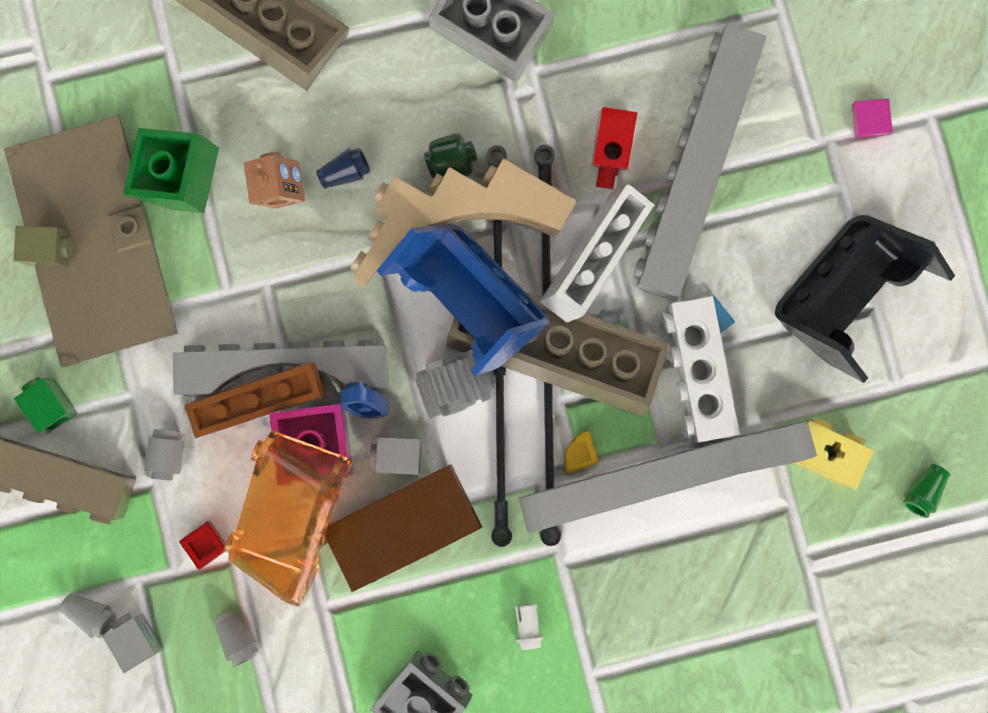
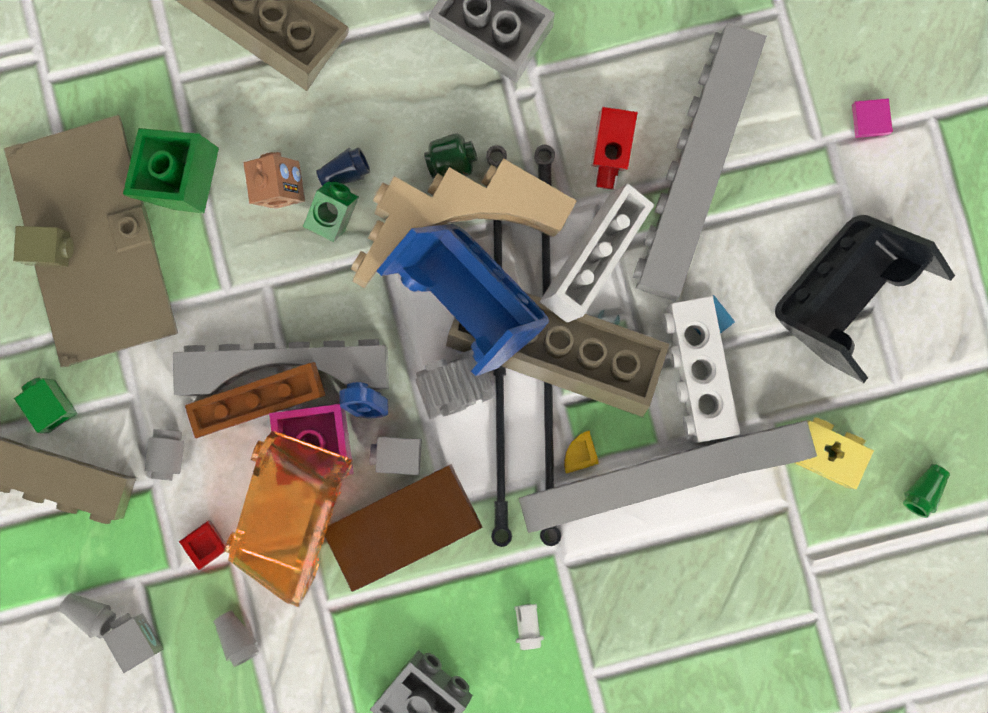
none -> brick [303,181,359,242]

